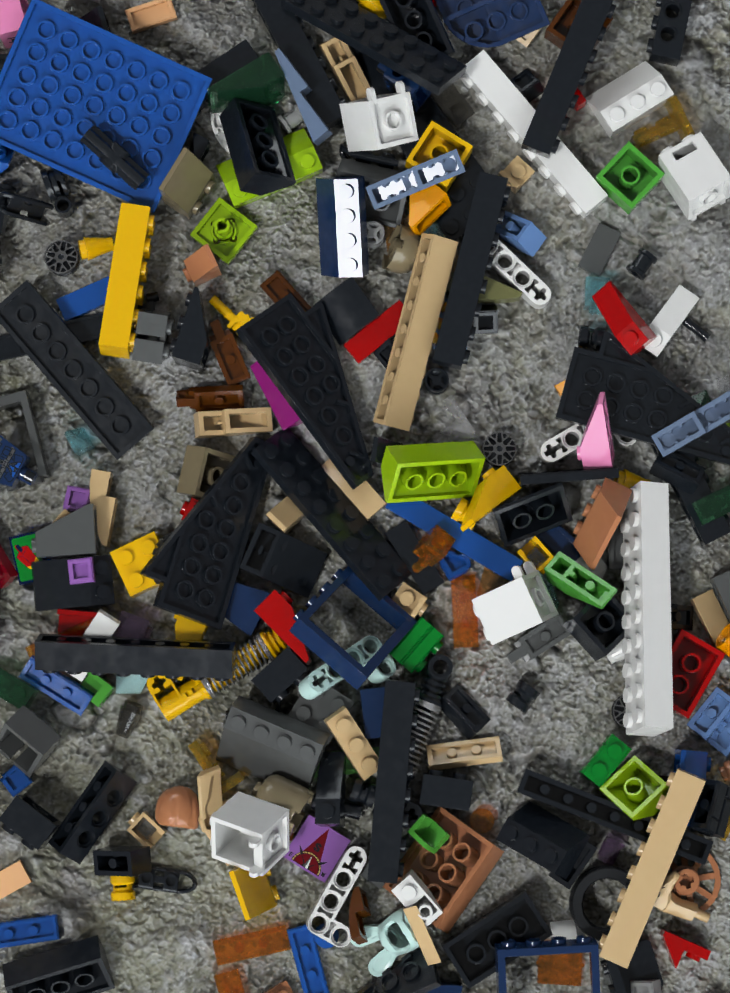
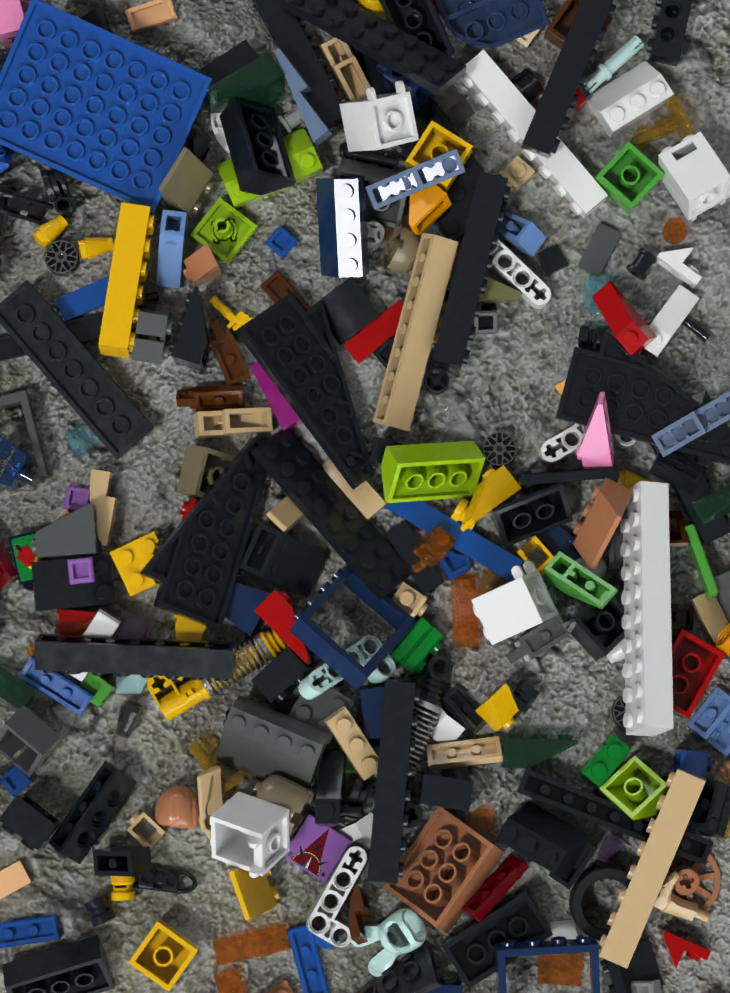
black piece [80,125,149,190] -> none
white slope [391,869,443,927] -> none
tan sticker [403,905,441,966] -> none
bright green panel [407,814,451,854] -> none
none -> yellow cone [32,214,69,249]
none -> black wheel [84,894,116,927]
none -> yellow brick [128,919,200,992]
none -> medium blue slope [156,210,189,289]
none -> blue tile [264,225,299,260]
none -> white sticker [337,812,373,848]
none -> white sticker [428,709,465,744]
none -> dark red plate [461,854,529,922]
none -> yellow slope [475,683,519,732]
none -> clear green slope [502,733,578,769]
none -> black slope [536,245,569,277]
none -> light aqua pin [584,35,644,94]
none -> white slope [656,248,702,289]
none -> clear orange tile [662,219,687,244]
none -> reddish brown slope [669,511,688,549]
none -> bright green tile [685,524,719,600]

